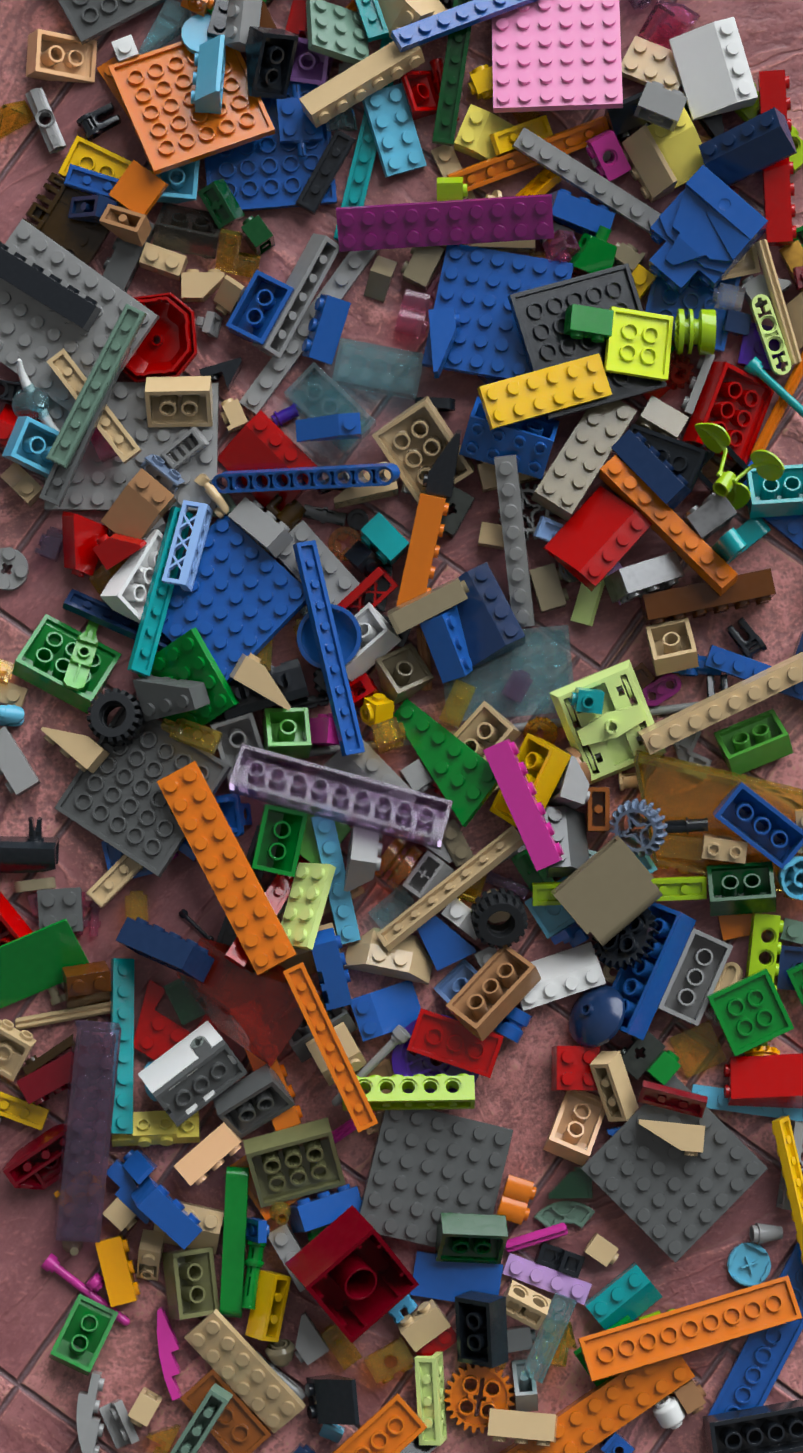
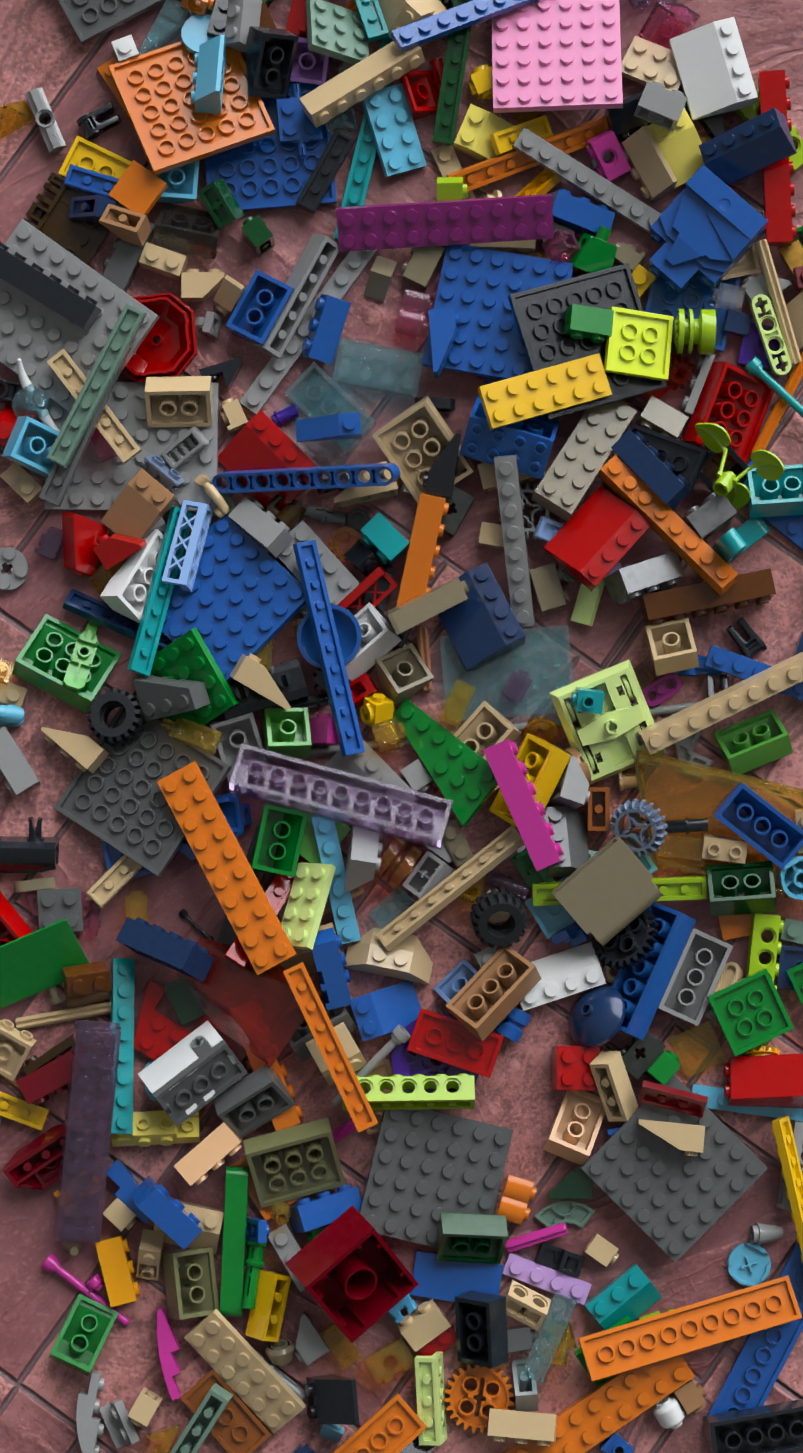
light nougat slope [26,29,97,83] -> none
blue slope [122,1148,157,1185] -> none
clear yellow plate [215,229,261,278] -> none
blue slope [417,915,476,971] -> none
blue wedge [420,605,473,683] -> none
white slope [441,898,477,940] -> none

